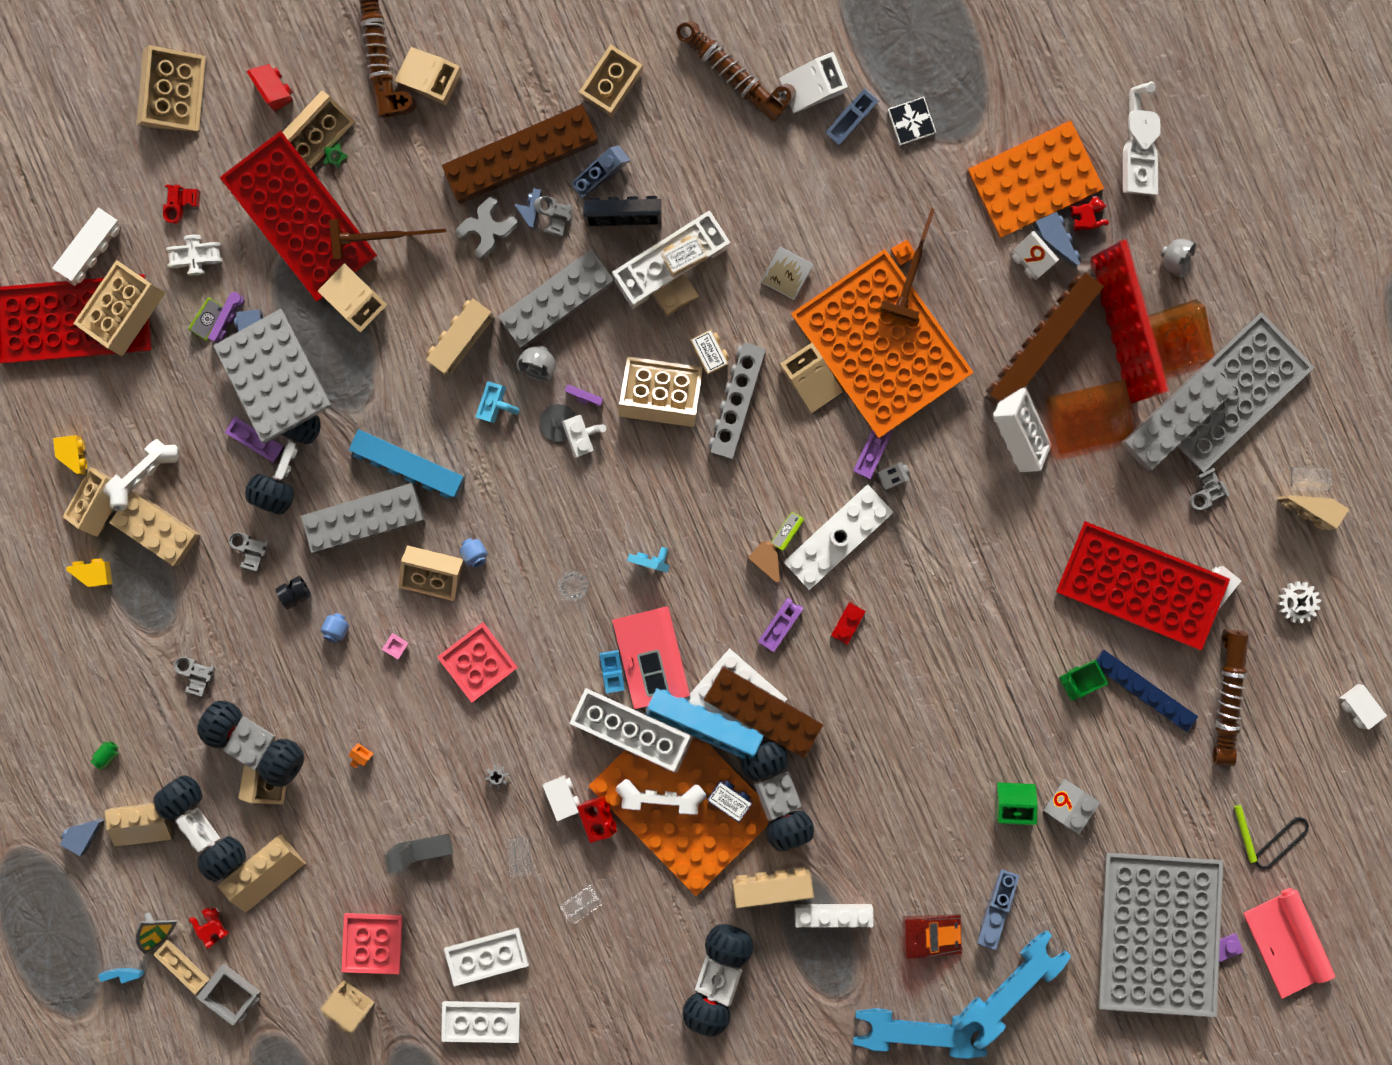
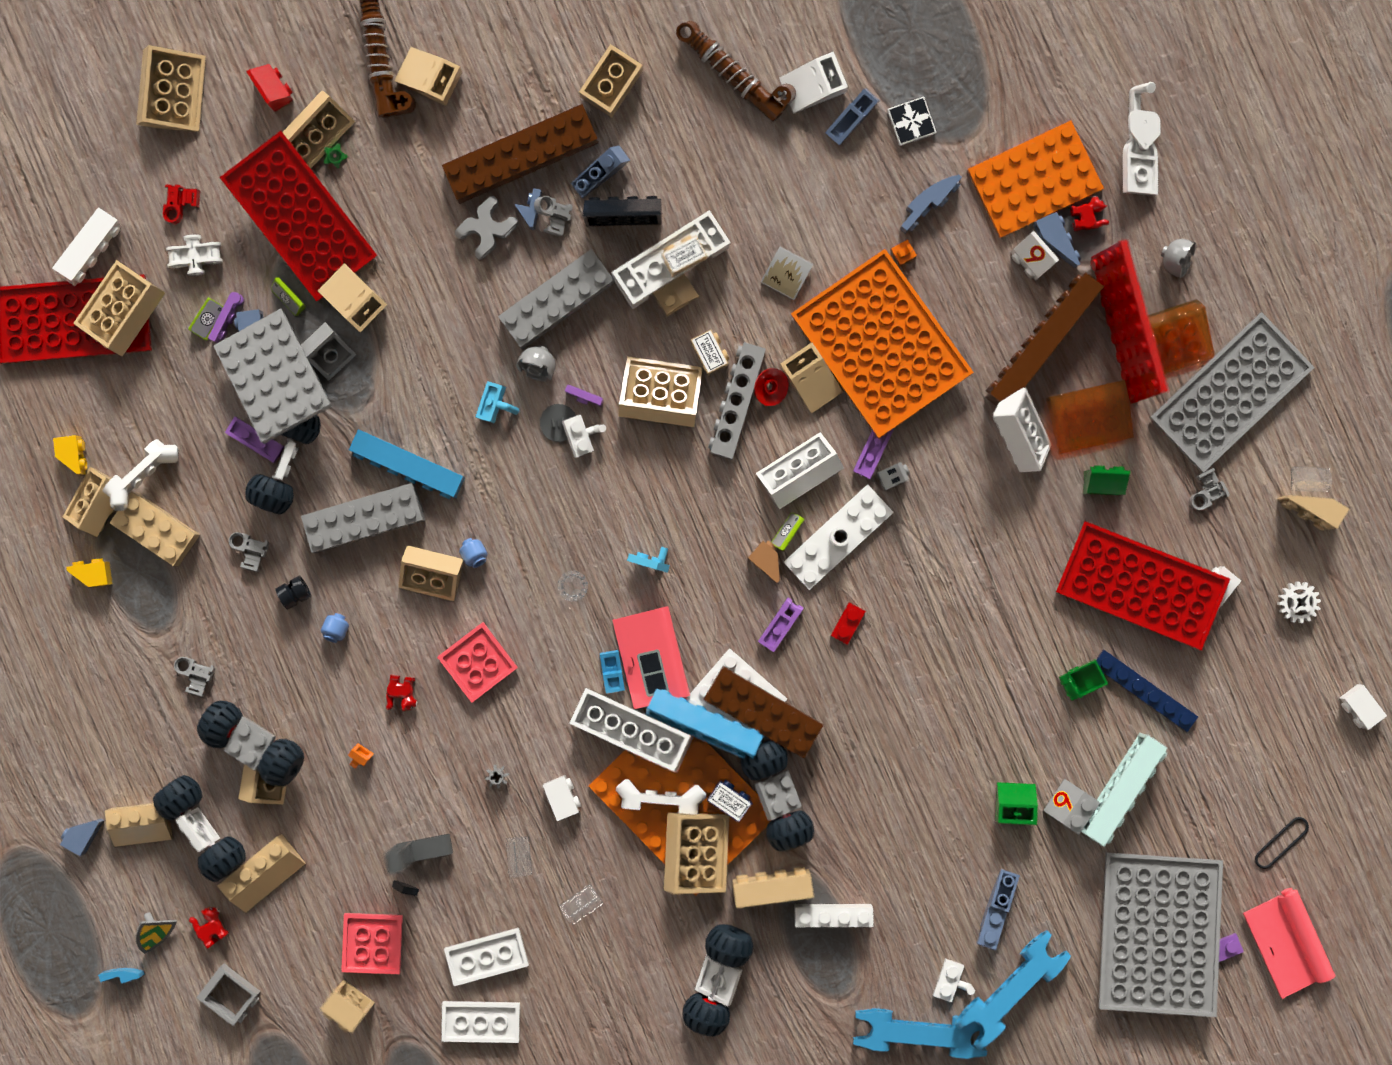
green brick [90,741,119,770] -> none
tan plate [153,939,210,994] -> none
reddish brown piece [329,219,446,259] -> none
bright pink plate [382,633,409,660] -> none
tan brick [426,298,495,377] -> none
red brick [577,796,617,843] -> none
reddish brown piece [880,208,935,323] -> none
clear red slope [903,914,962,959] -> none
light grey brick [1121,362,1236,471] -> none
reddish brown piece [1213,629,1249,766] -> none
lime piece [1234,805,1257,863] -> none
none -> slope [271,277,306,316]
none -> light grey slope [301,322,357,380]
none -> red animal [386,675,417,711]
none -> black tile [392,880,419,896]
none -> tan slope [664,813,729,894]
none -> red dish [754,368,789,406]
none -> white slope [756,433,844,509]
none -> sand blue slope [900,175,962,234]
none -> white plate [933,958,975,1003]
none -> light aqua brick [1081,733,1167,846]
none -> green slope [1083,465,1130,496]

